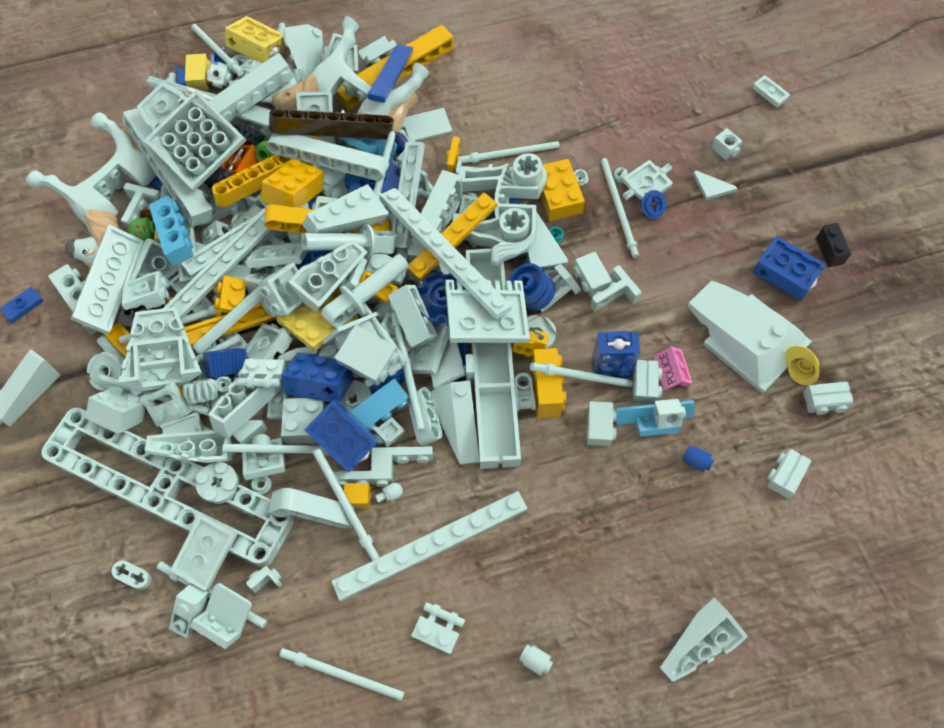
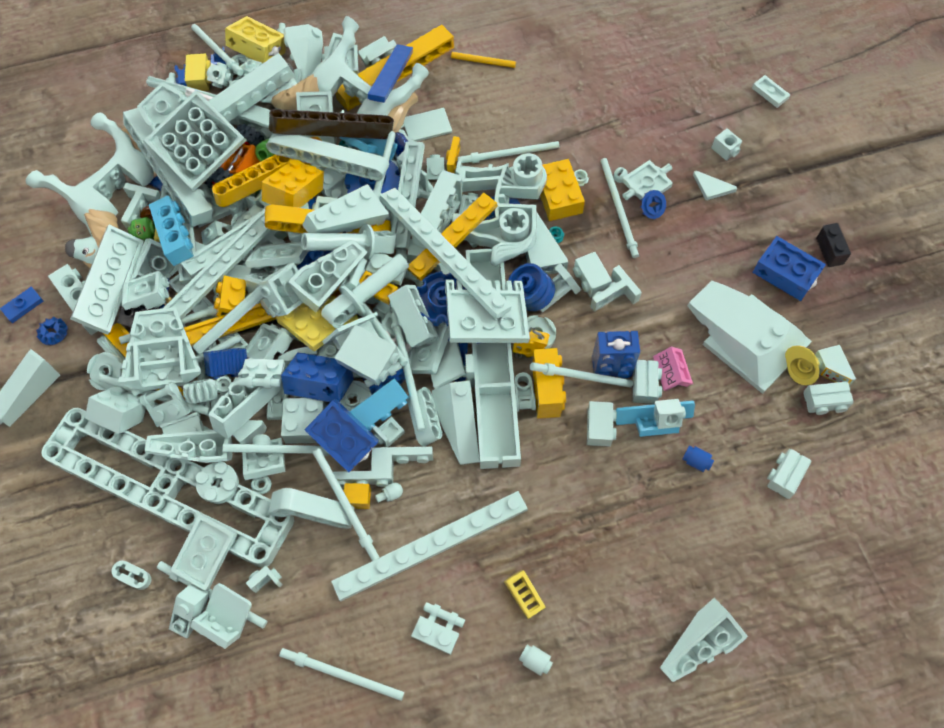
none -> blue gear [36,316,68,345]
none -> light aqua bracket [427,155,444,180]
none -> yellow bar [451,52,516,68]
none -> light yellow slope [504,570,546,619]
none -> light aqua slope [815,345,856,386]

